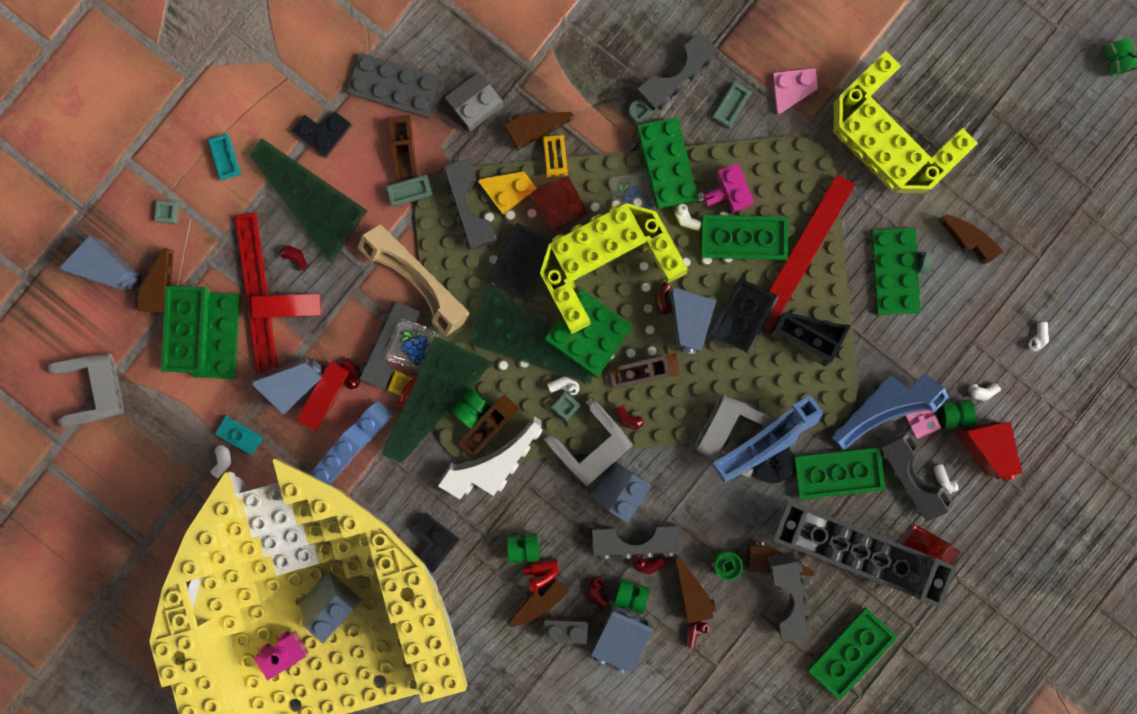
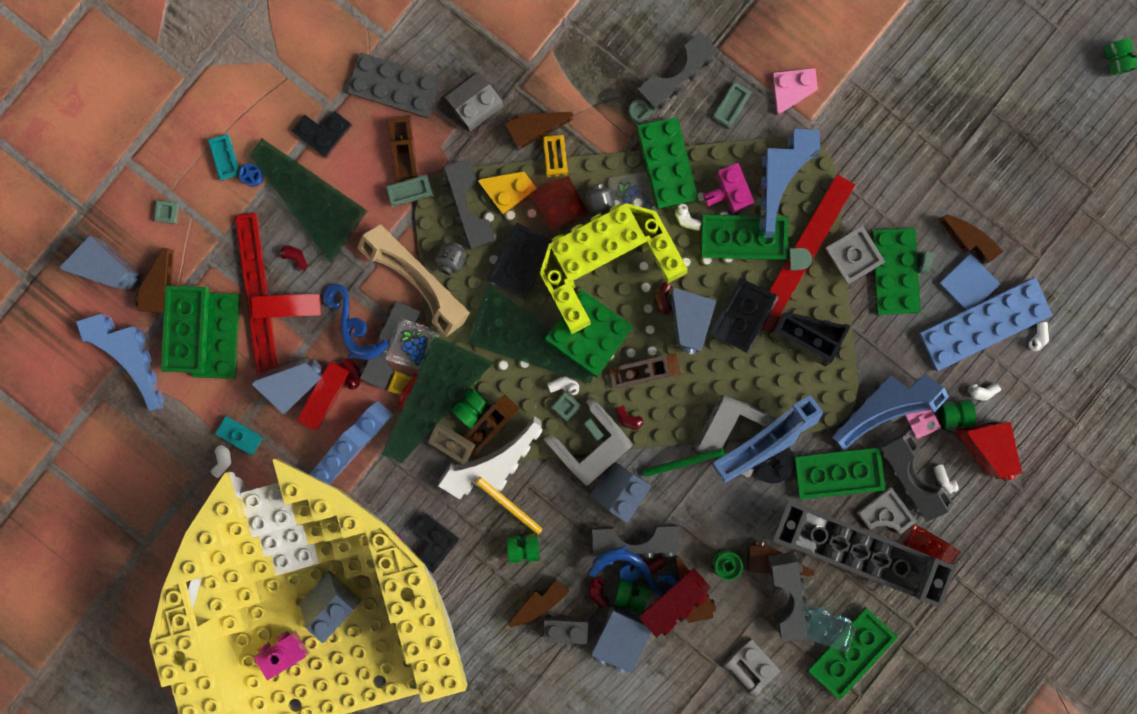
light grey connector [47,353,124,428] -> none
red plant [524,558,559,593] -> none
dark red arm [685,620,710,648] -> none
neon yellow wedge [833,51,978,193] -> none
none -> medium blue arch [76,314,164,411]
none -> blue wheel [239,163,264,187]
none -> blue plant [323,284,389,360]
none -> dark tan plate [428,423,475,464]
none -> dark grey head [435,242,467,275]
none -> yellow bar [475,476,543,534]
none -> sand green tile [584,419,604,440]
none -> dark grey head [585,183,615,216]
none -> blue plant [588,545,679,596]
none -> dark red brick [639,567,711,638]
none -> green bar [642,448,725,477]
none -> light grey plate [723,638,781,697]
none -> medium blue arch [760,129,820,238]
none -> sand green tile [789,248,812,271]
none -> clear light blue bracket [806,608,856,653]
none -> light grey plate [825,226,885,285]
none -> light grey tile [856,487,917,534]
none -> medium blue plate [918,277,1053,371]
none -> medium blue tile [938,253,1000,310]

